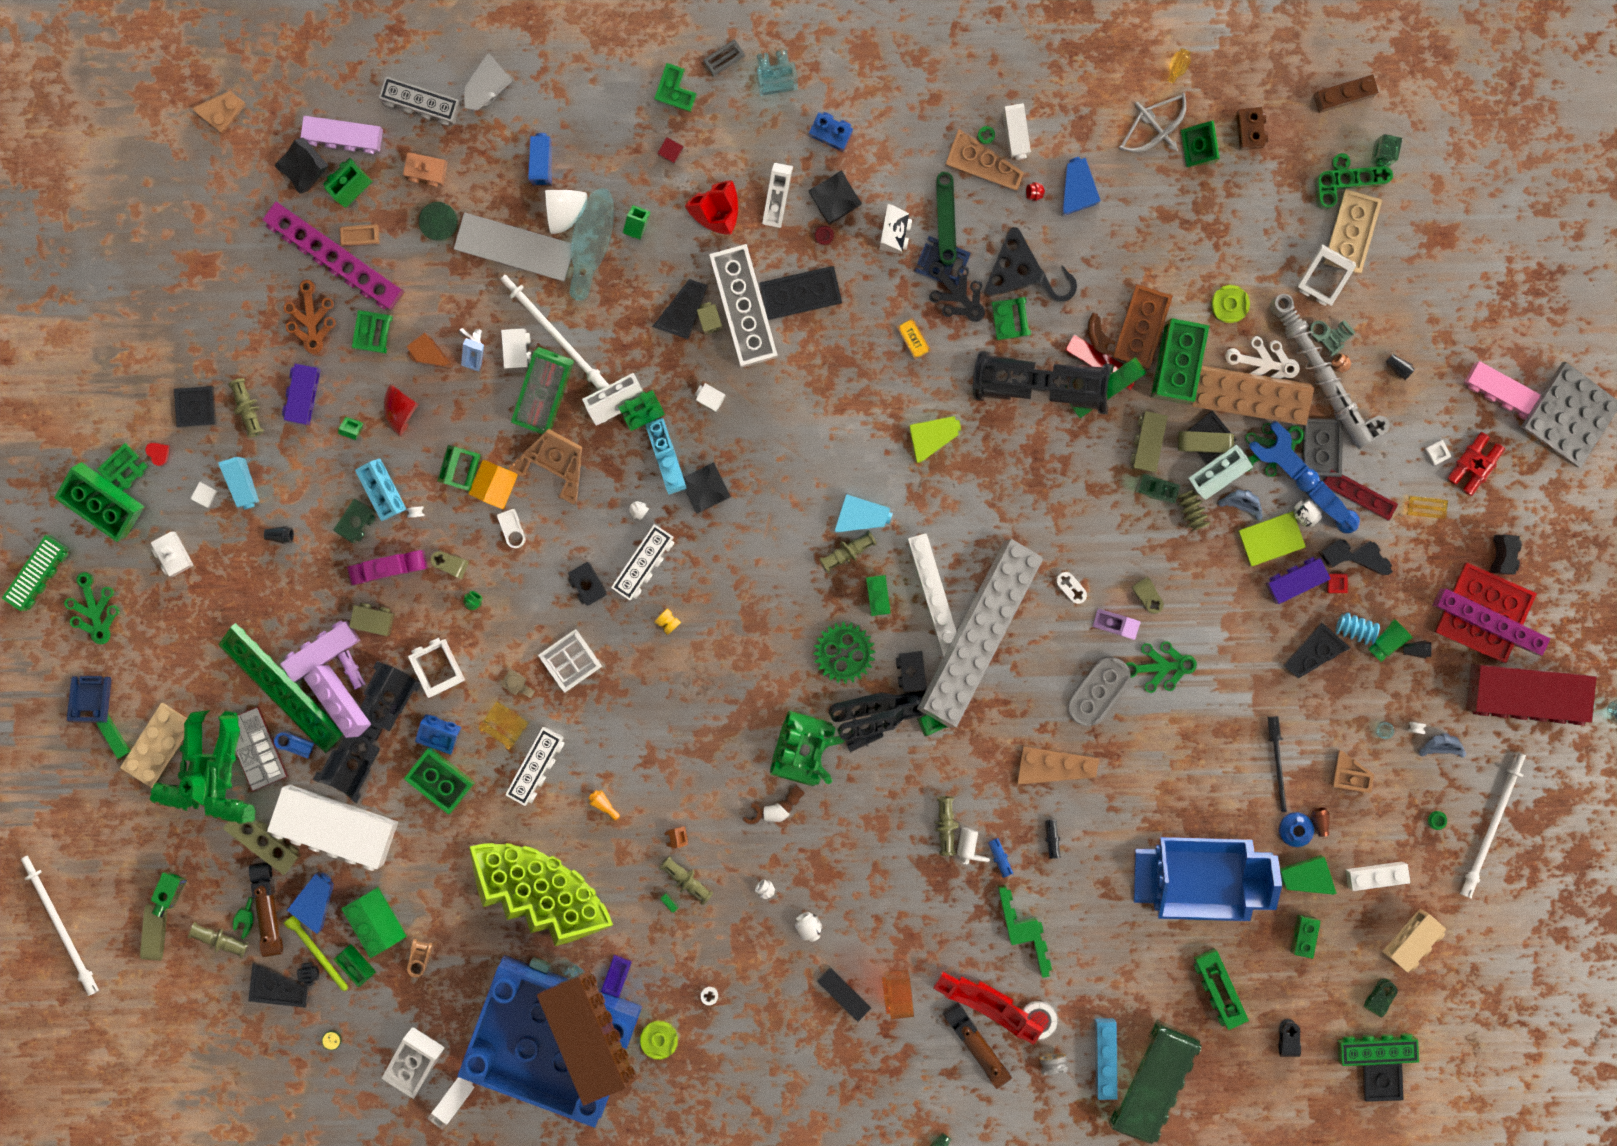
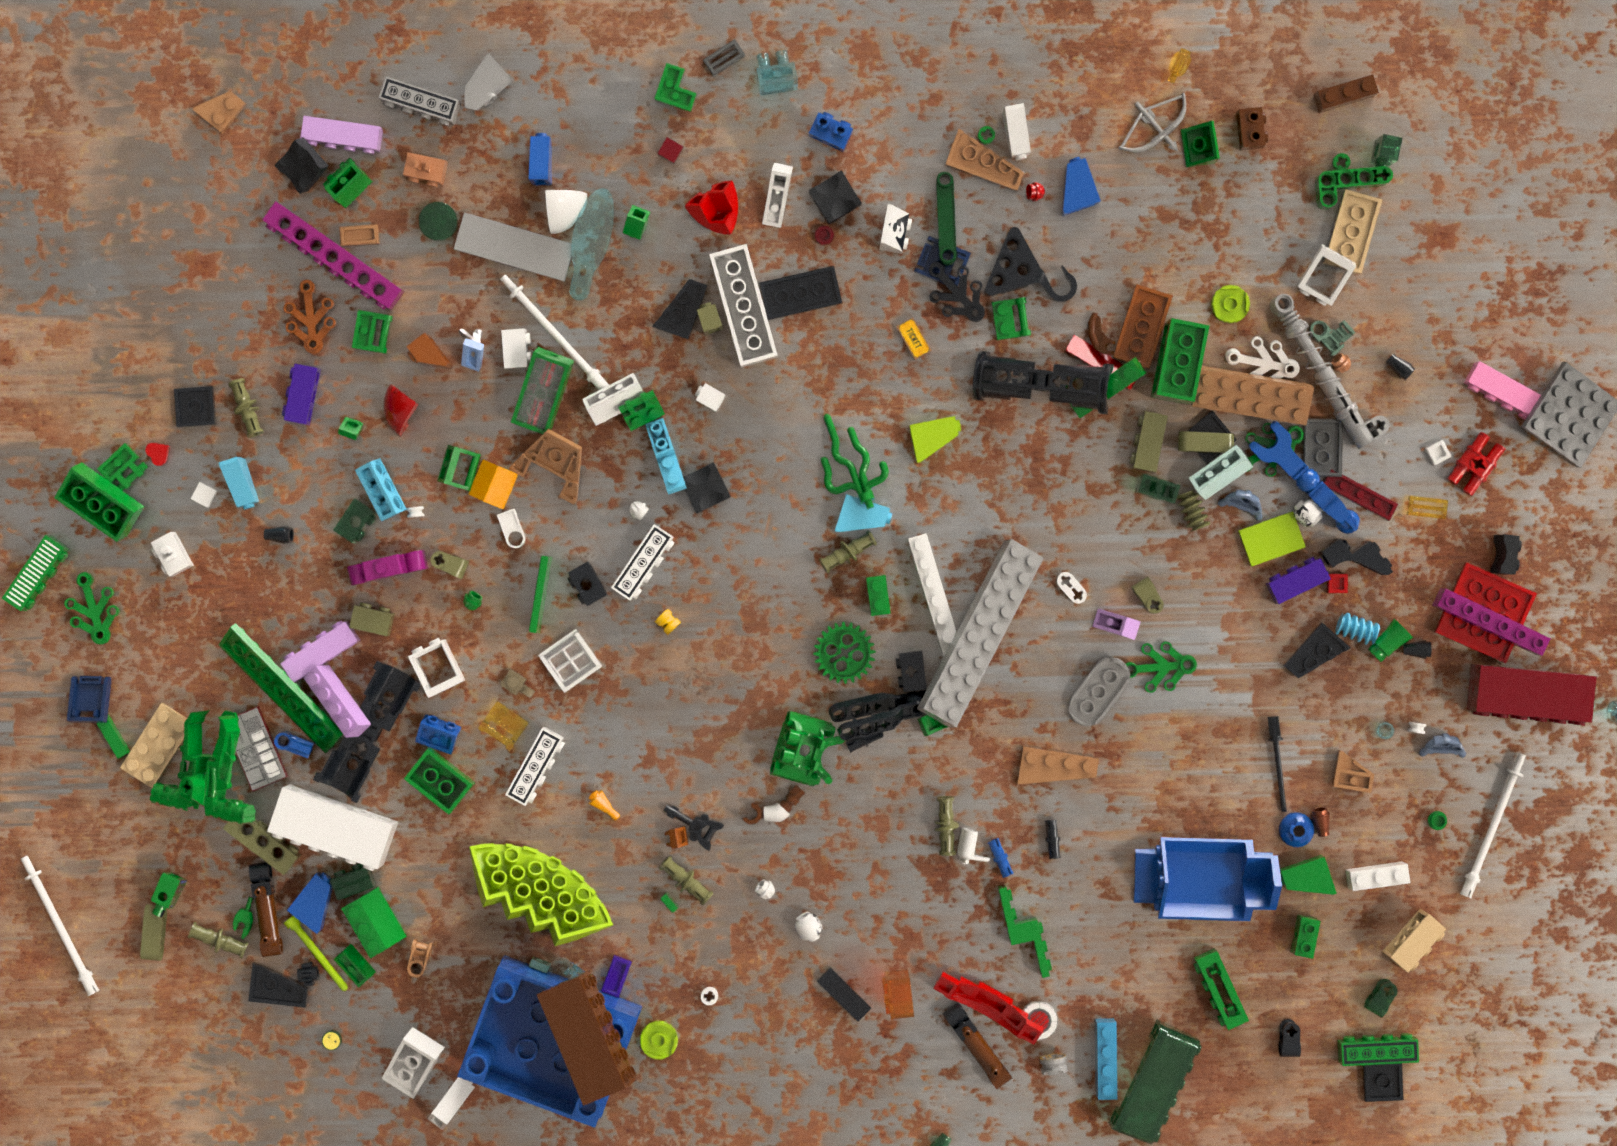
lavender pin [337,650,366,690] -> none
none -> clear green brick [330,863,376,901]
none -> green tile [529,556,552,633]
none -> black piece [663,804,724,851]
none -> green plant [821,414,889,510]

